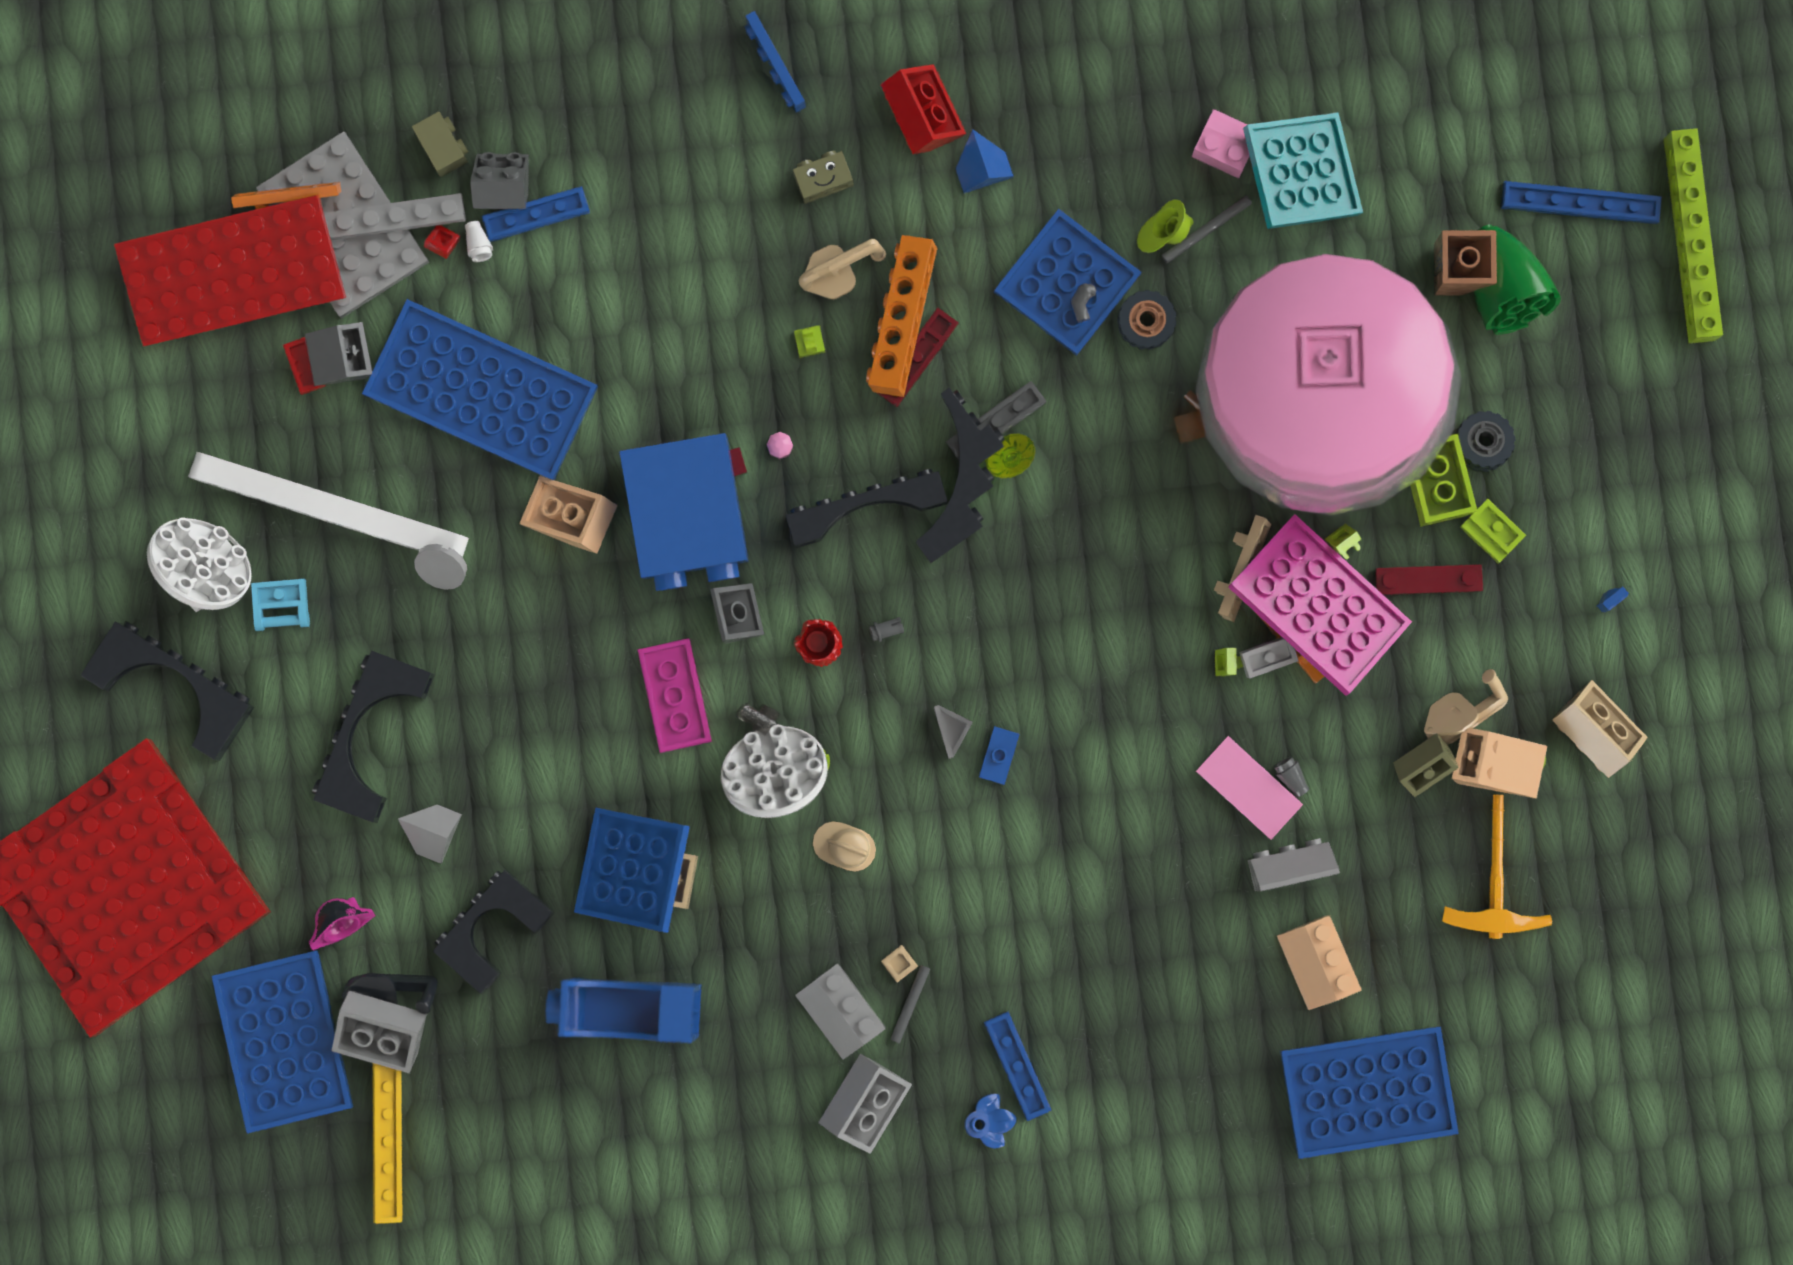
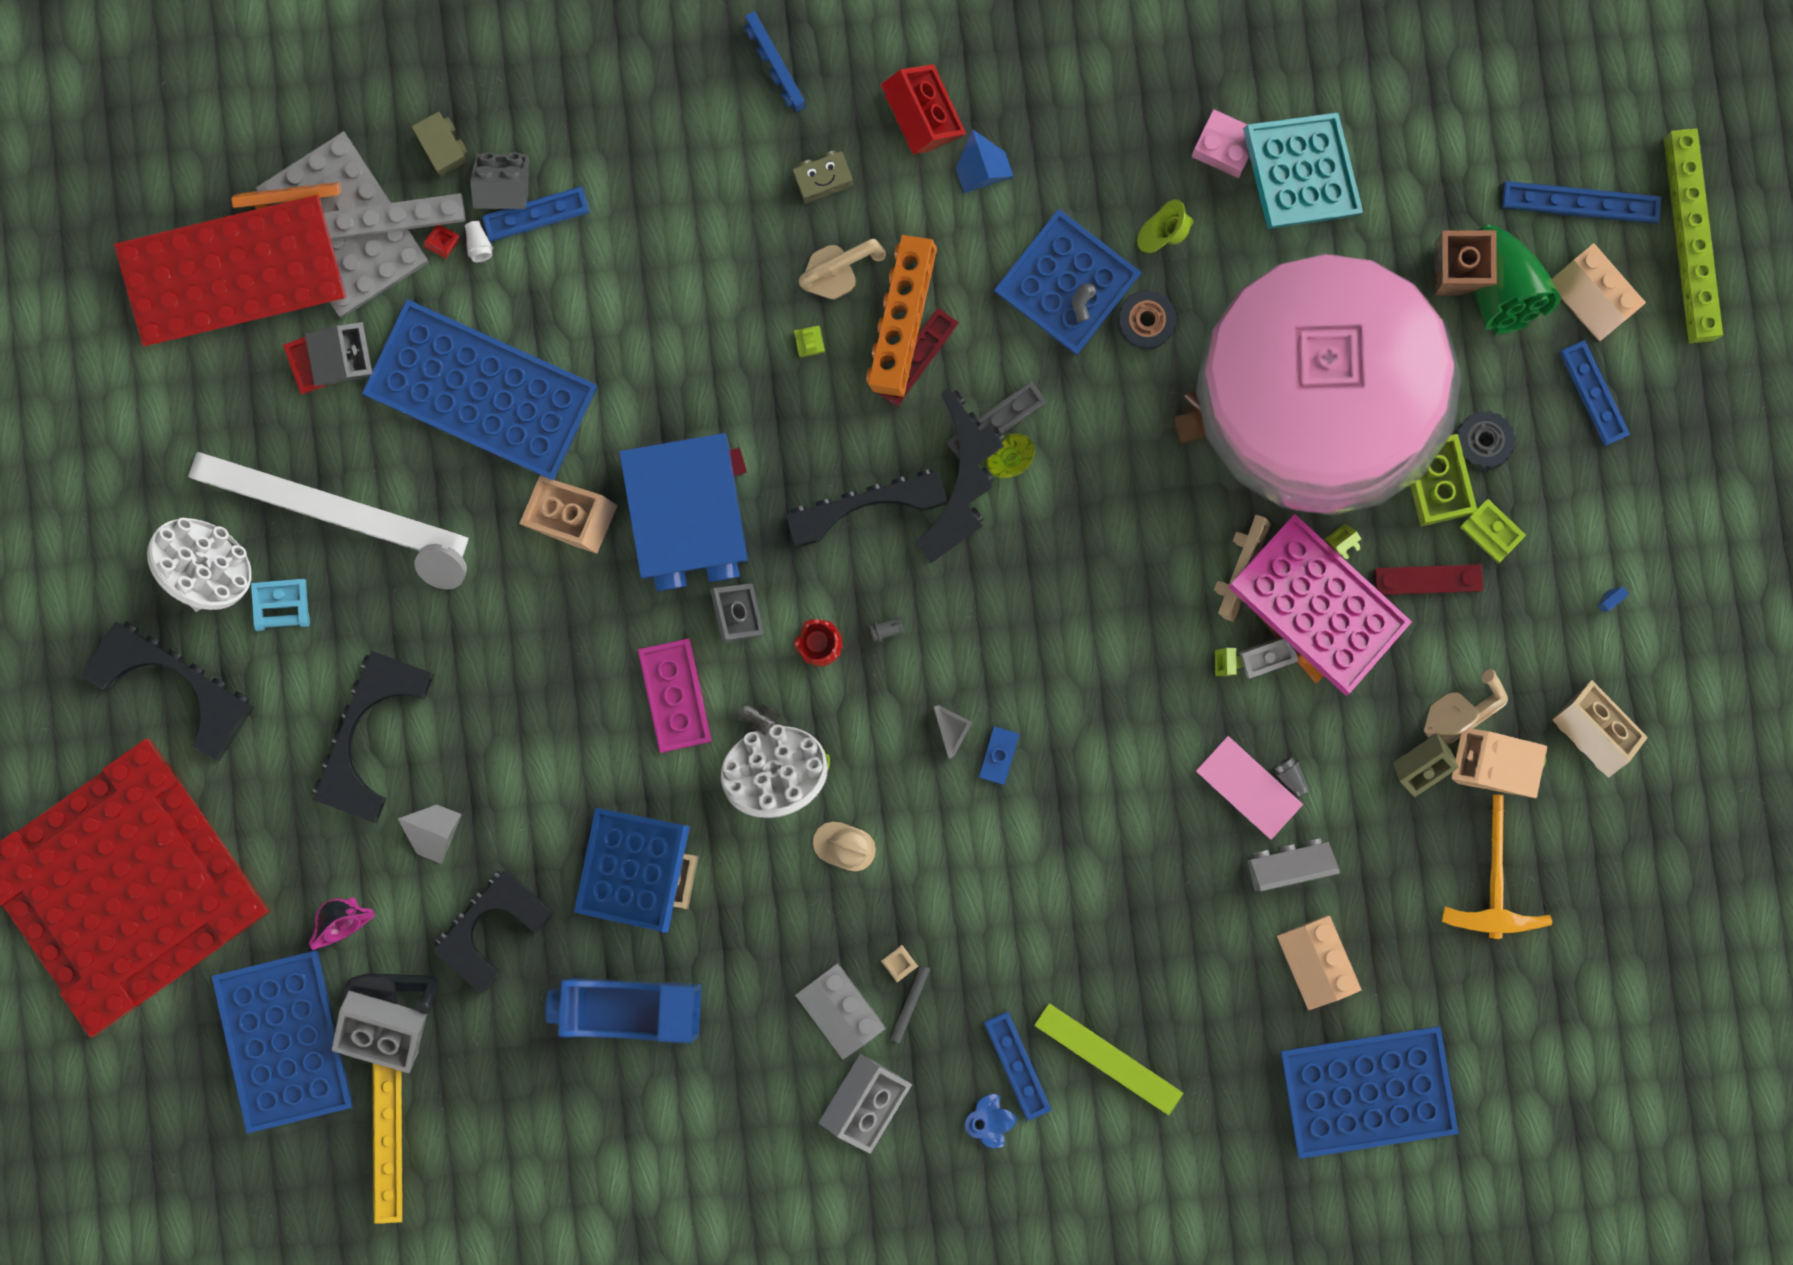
bright pink tile [767,432,793,459] -> none
dark grey bar [1161,195,1252,263] -> none
none -> lime tile [1034,1003,1183,1115]
none -> light nougat slope [1552,243,1646,342]
none -> blue tile [1559,340,1630,447]

